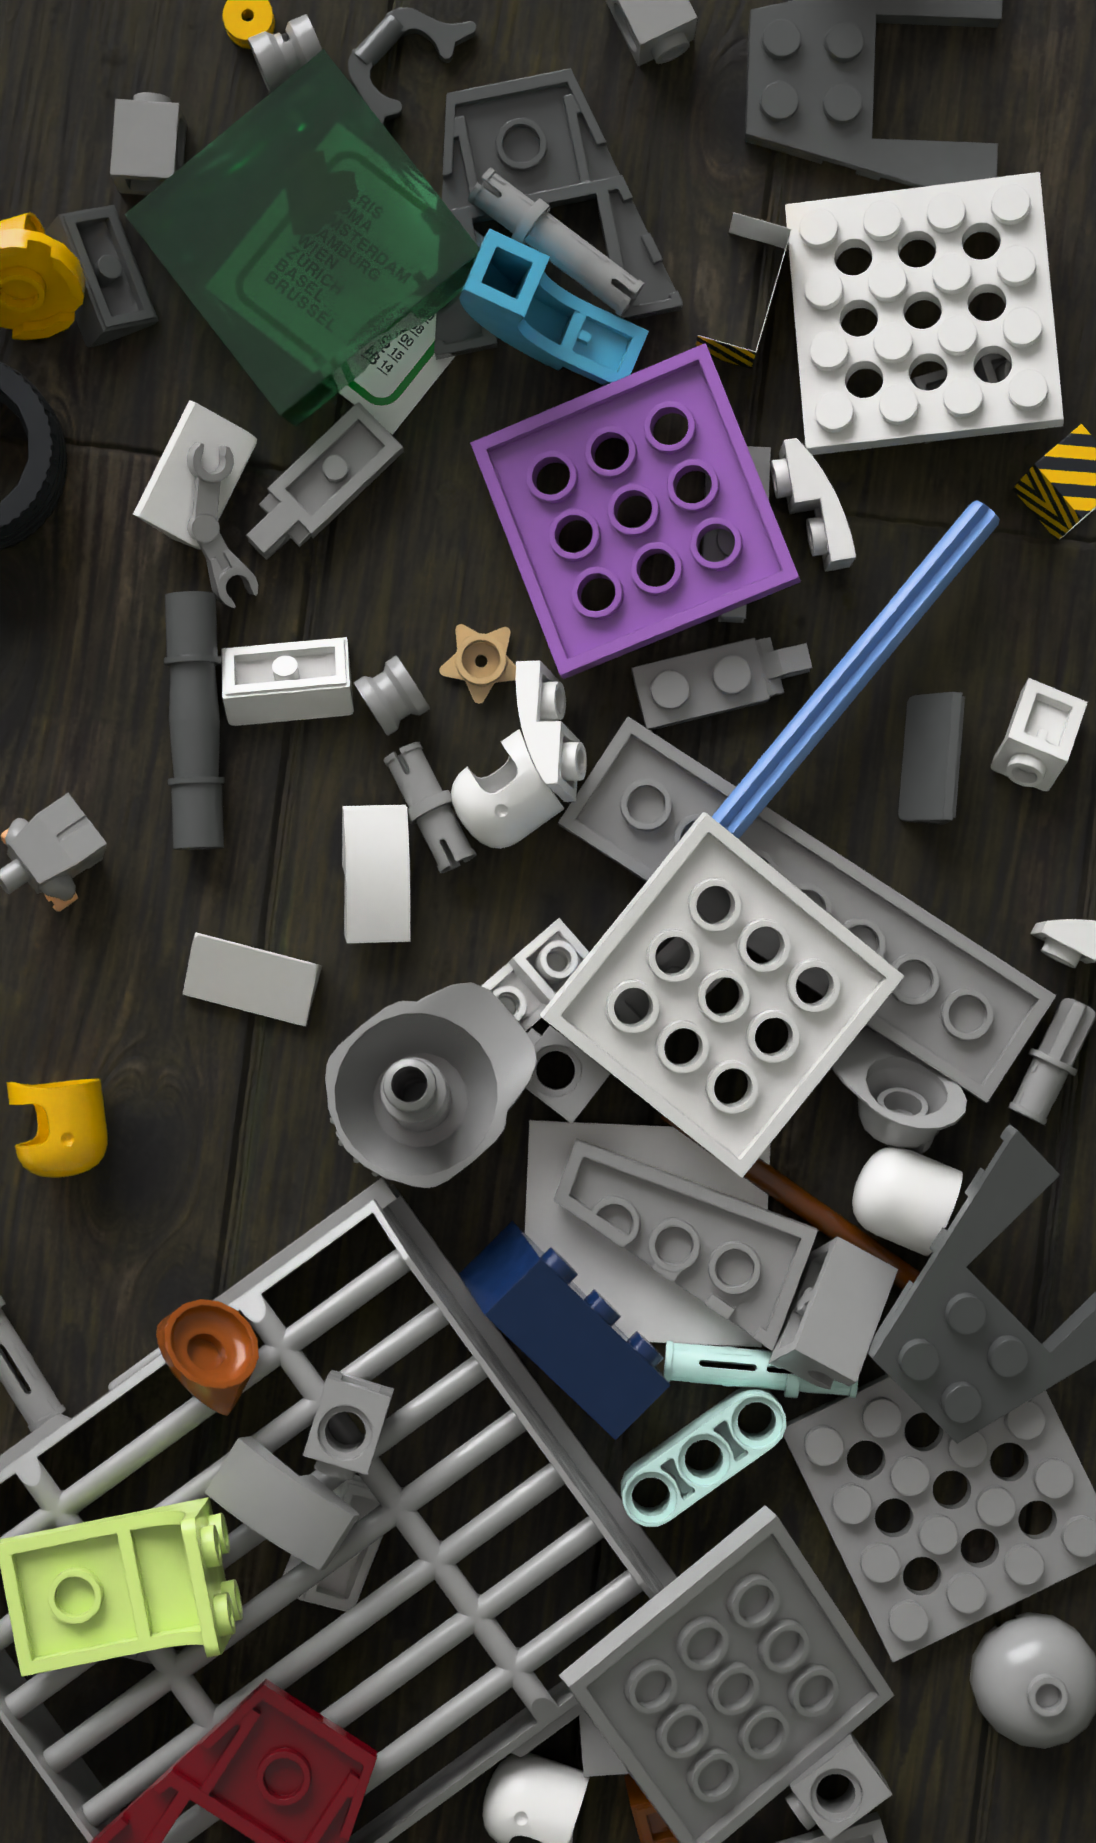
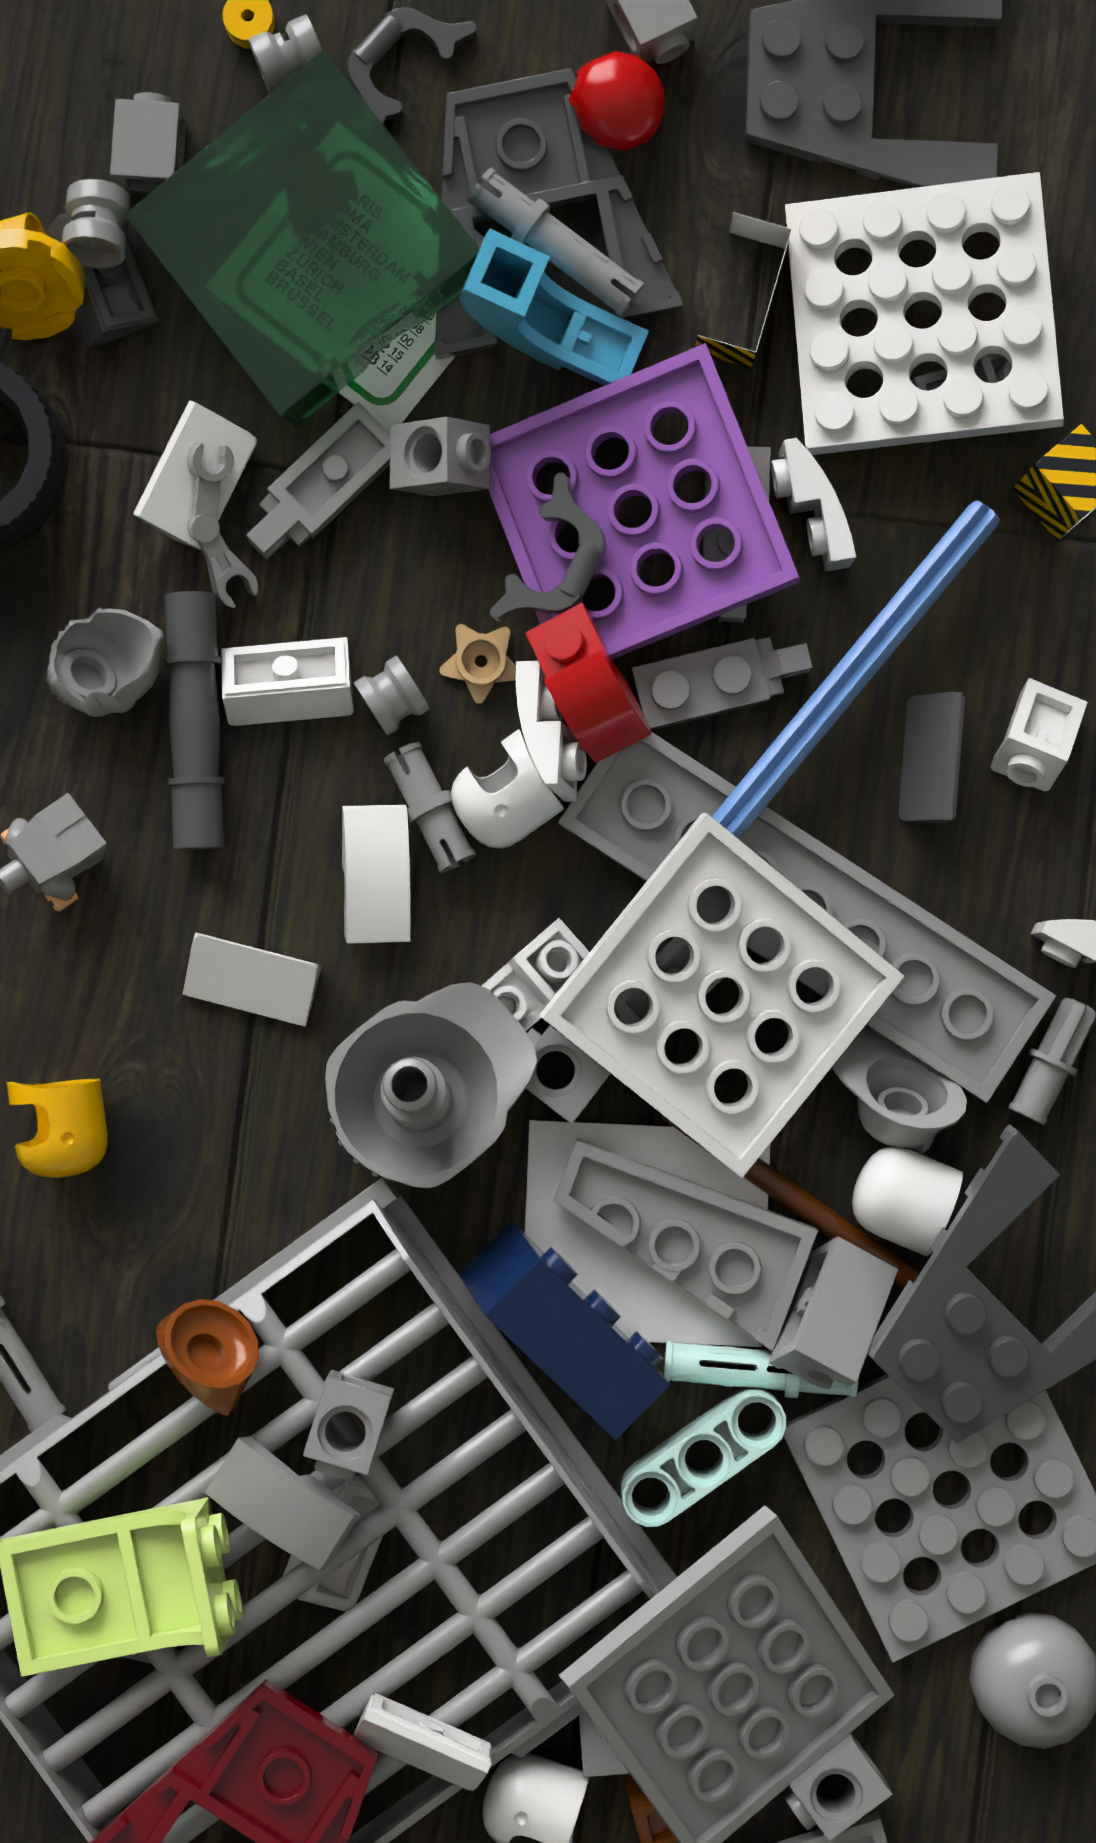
none -> light grey hair [45,607,164,717]
none -> light grey wheel [61,179,131,269]
none -> white slope [354,1693,493,1791]
none -> light grey brick [390,417,491,496]
none -> dark grey helmet [490,473,607,622]
none -> red brick [525,603,652,763]
none -> red hair [569,51,665,151]

